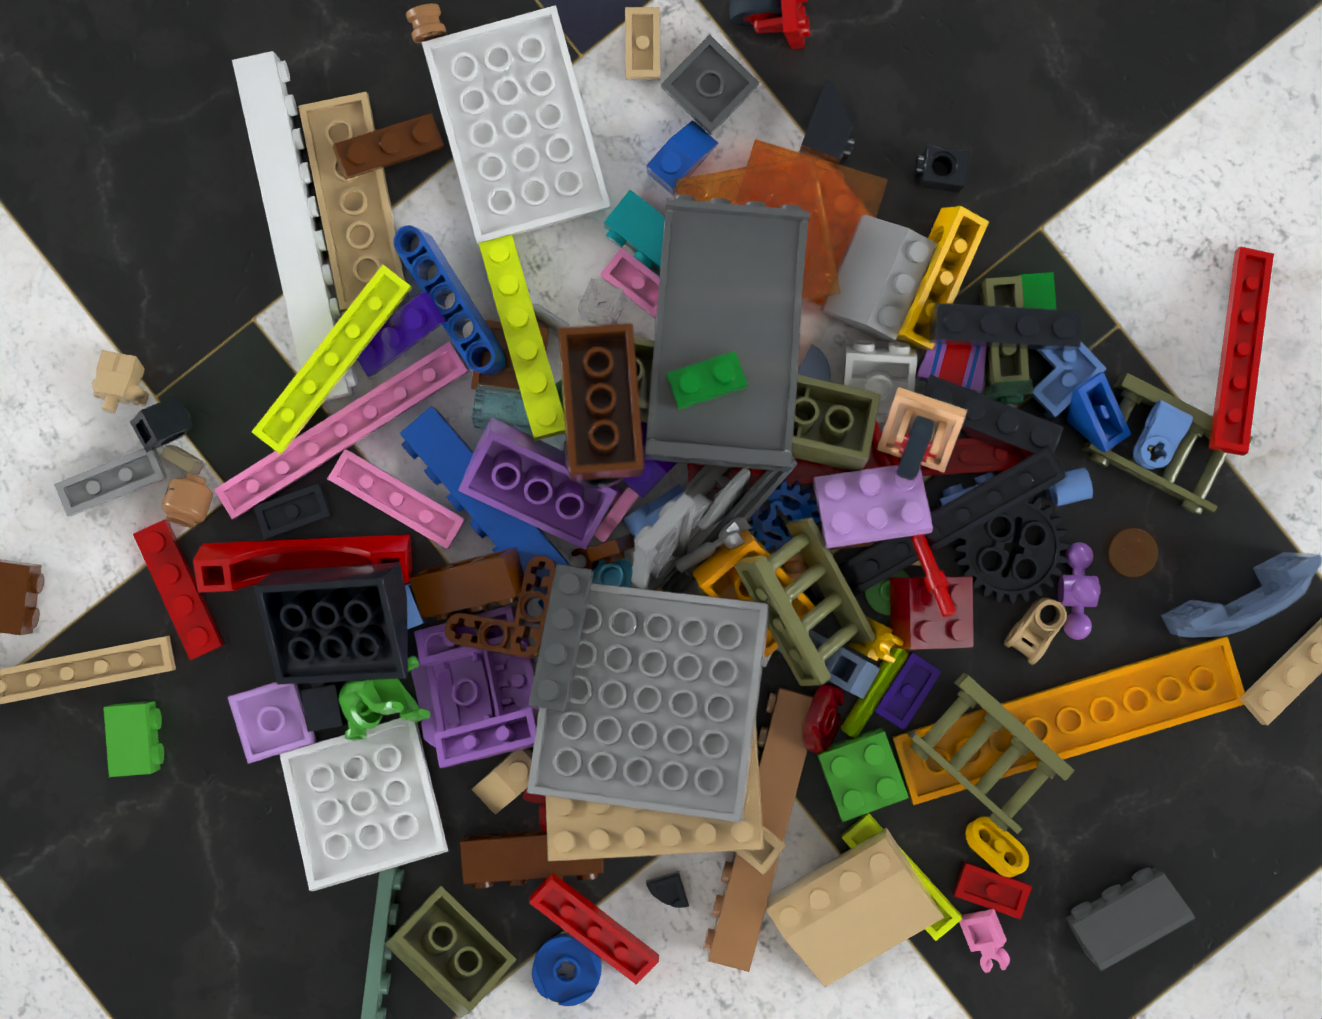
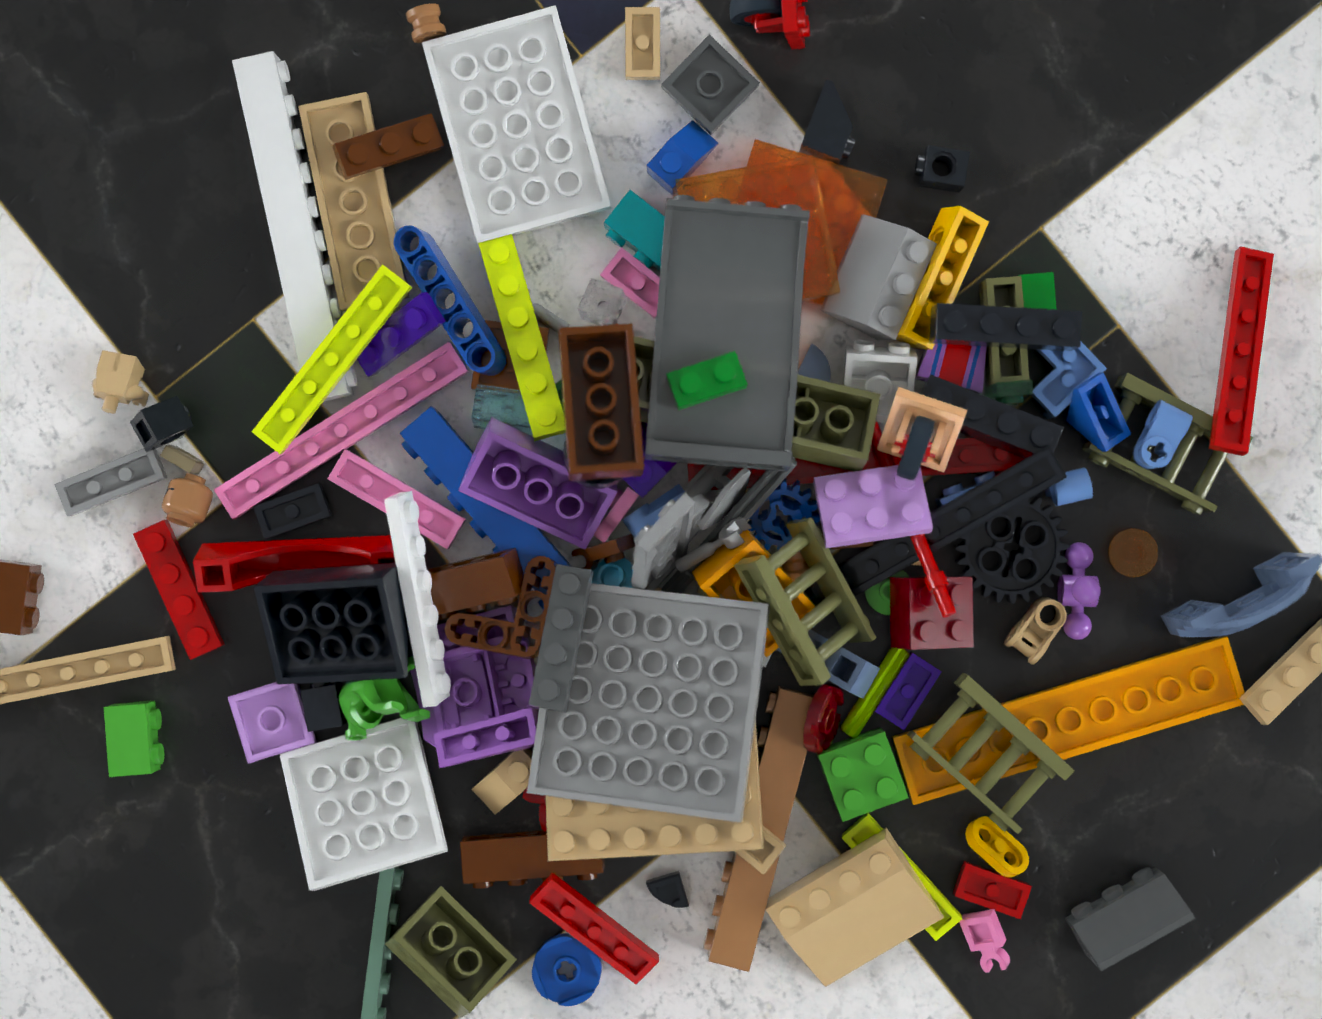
yellow plate [849,617,904,663] -> none
none -> white plate [384,491,451,707]

